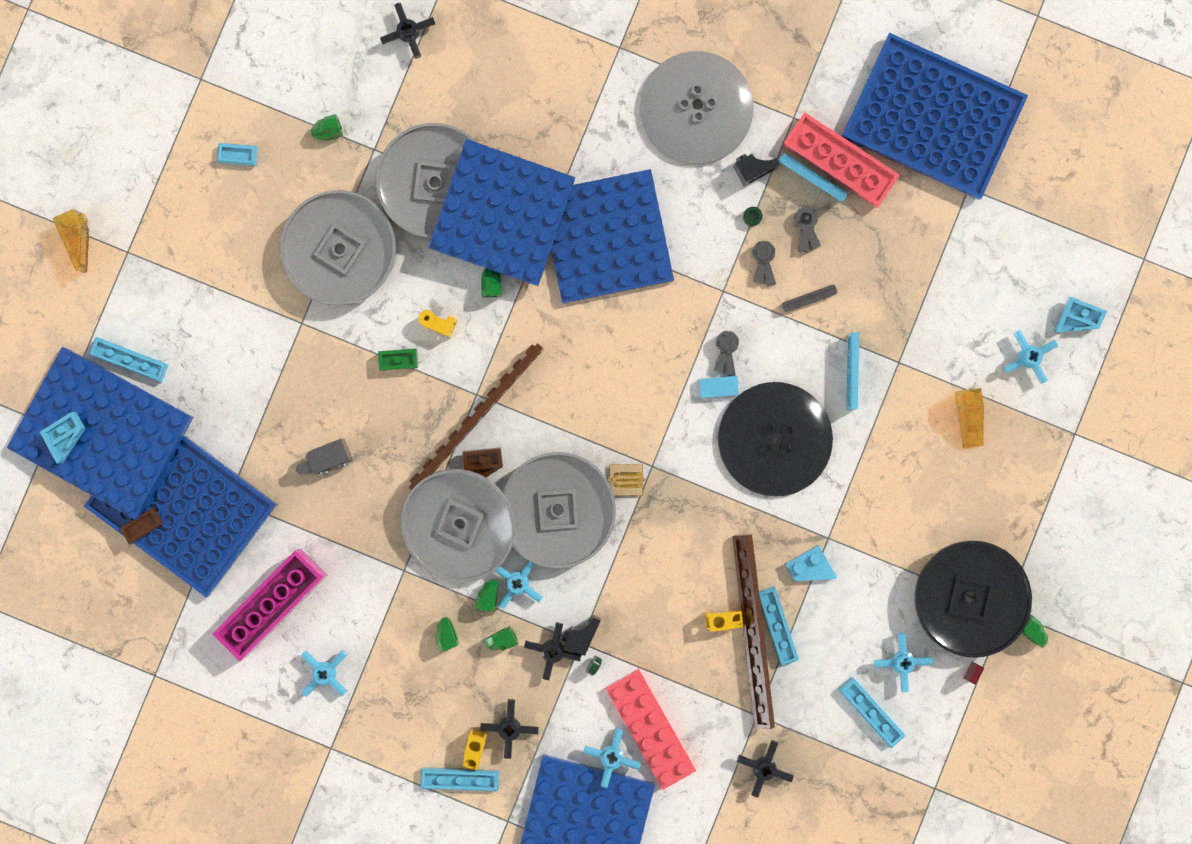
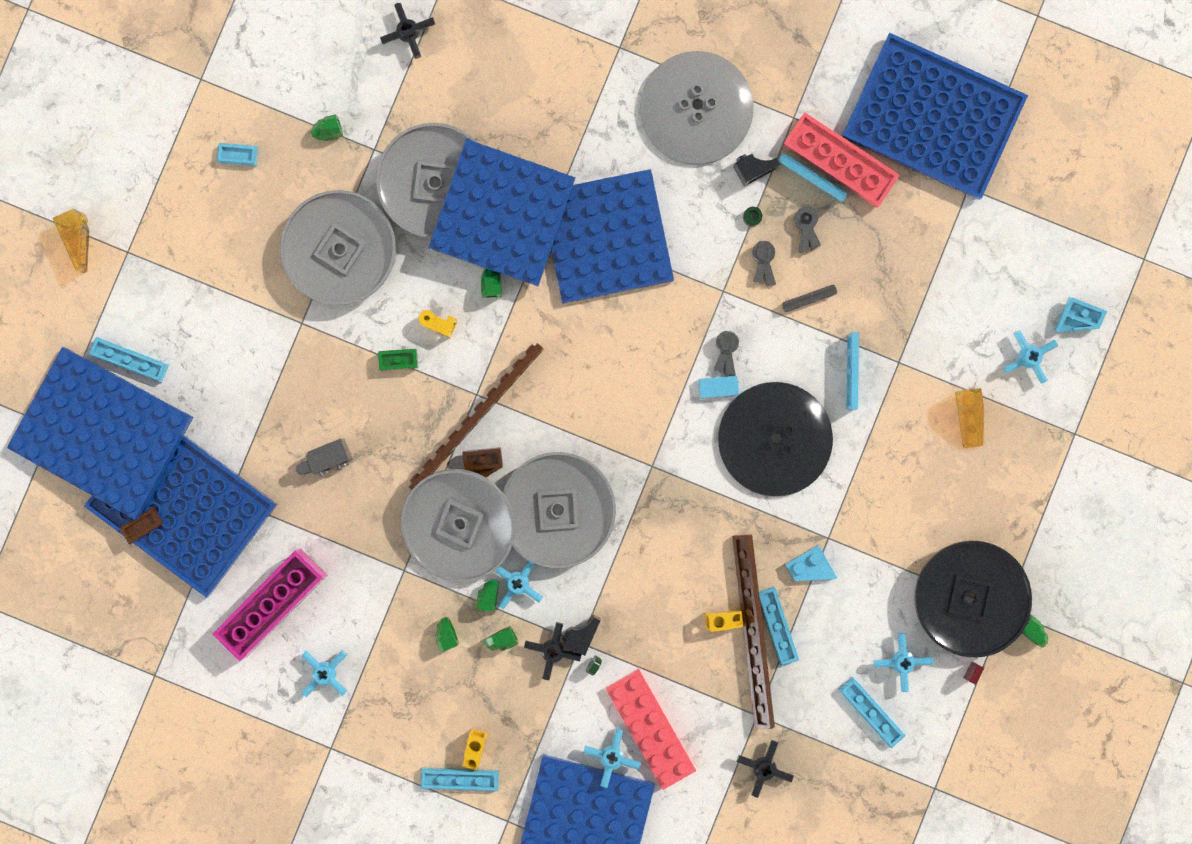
medium azure wing [40,412,85,464] -> none
black bar [480,699,539,759] -> none
piece [608,464,645,496] -> none

